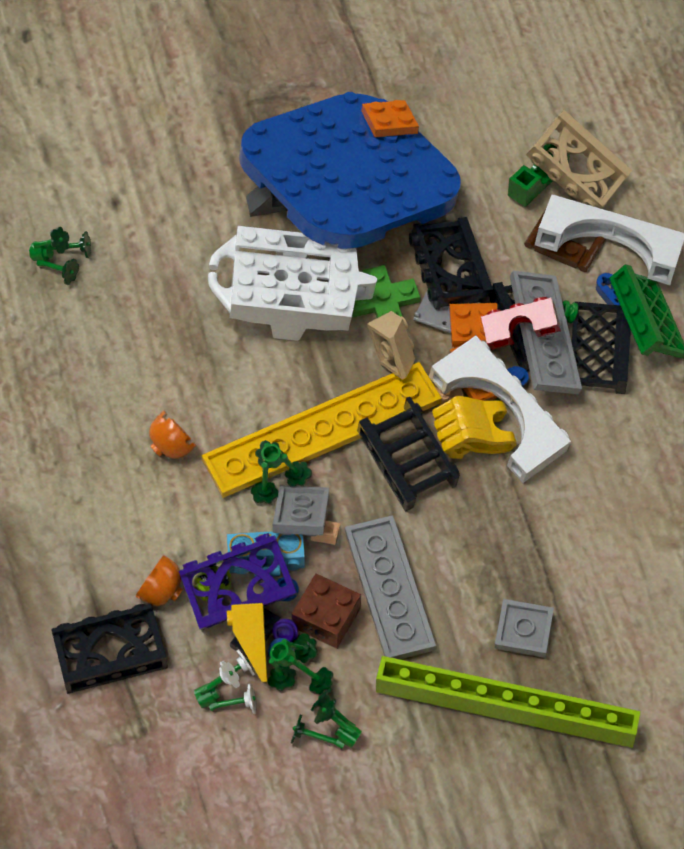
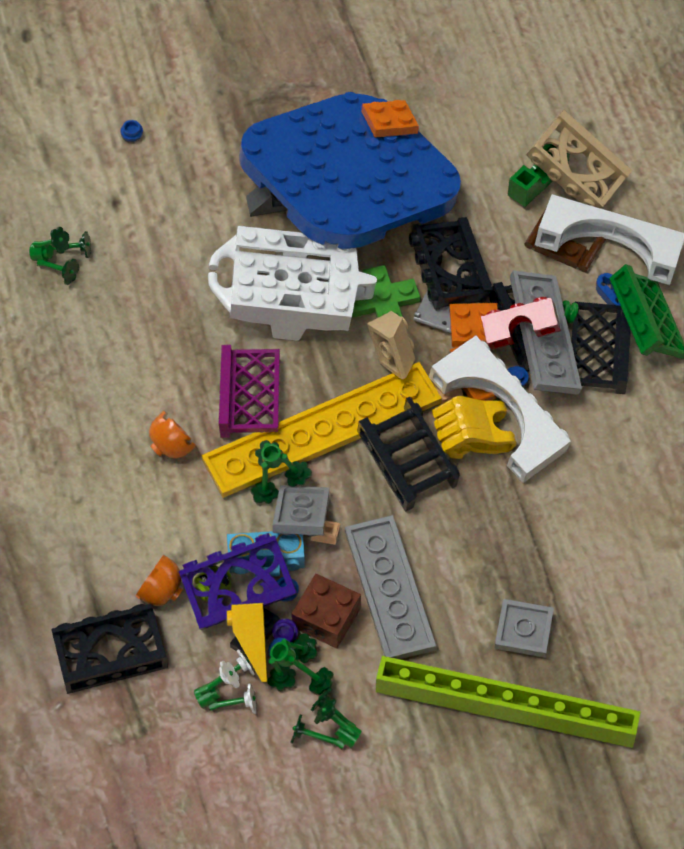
none -> blue plate [120,120,143,141]
none -> magenta fence [219,345,280,438]

